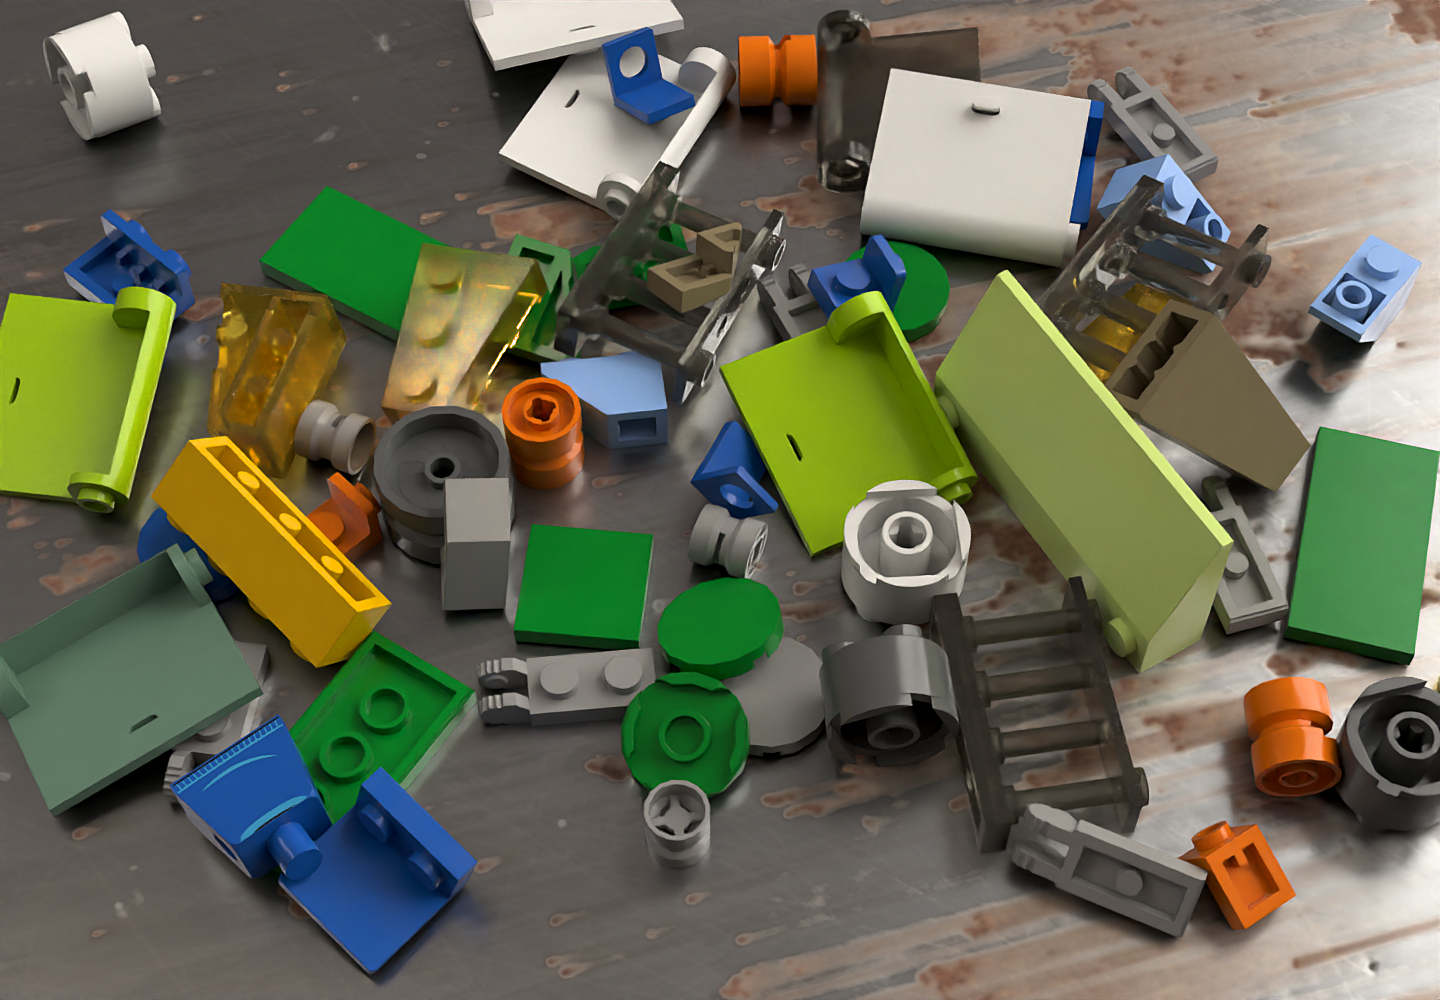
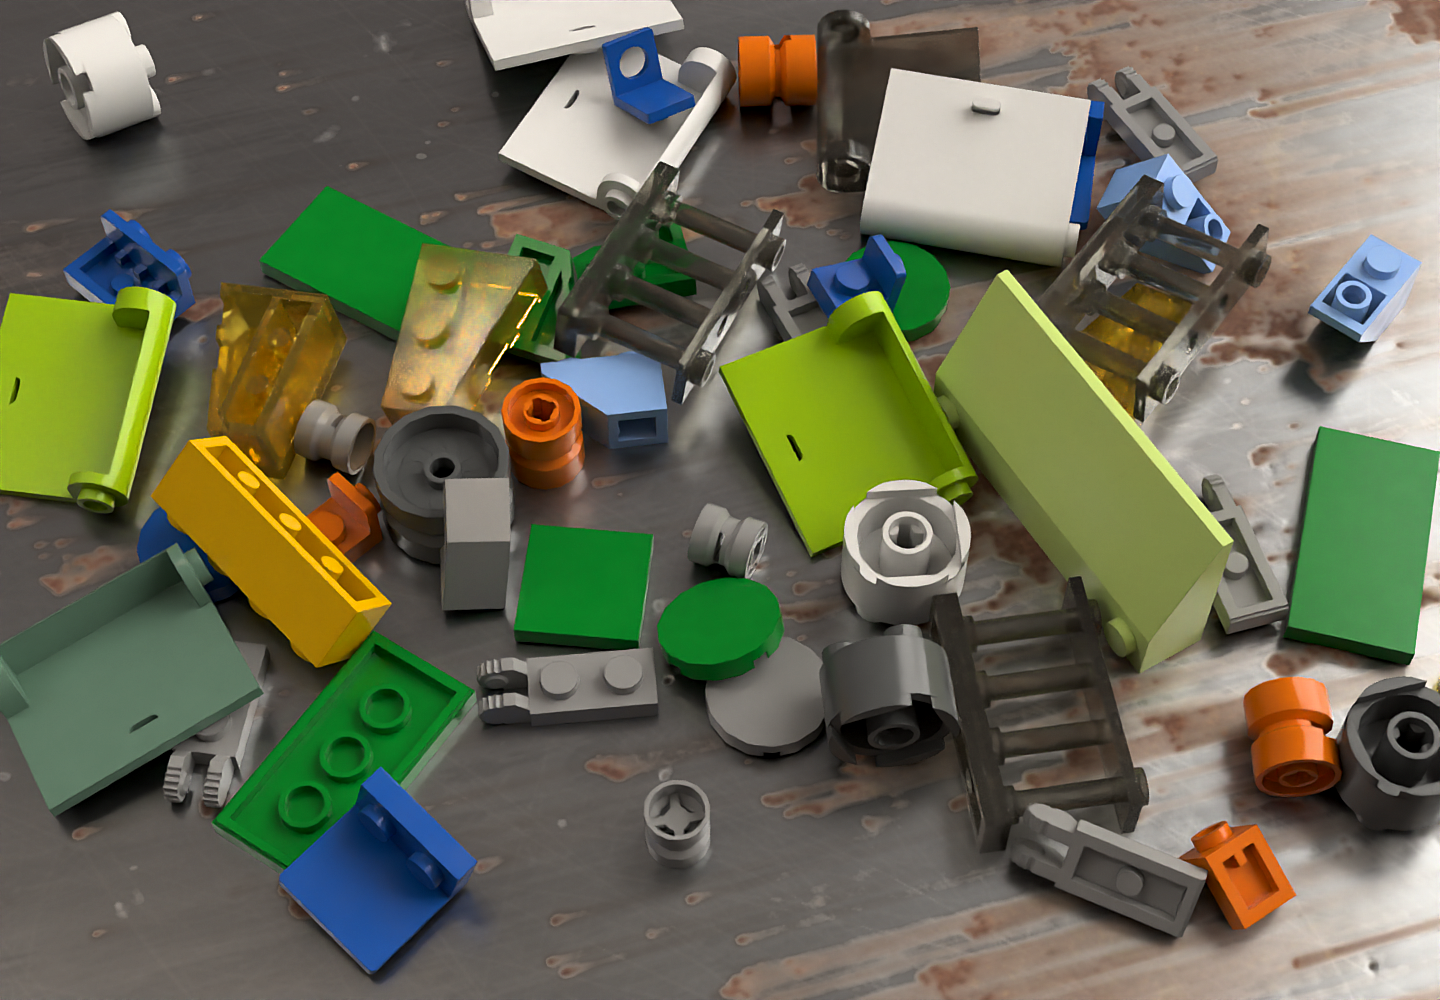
blue torso [169,714,332,881] -> none
green tile [621,672,751,799] -> none
dark tan slope [647,222,742,313] -> none
blue bracket [690,421,779,519] -> none
dark tan slope [1104,299,1311,493] -> none

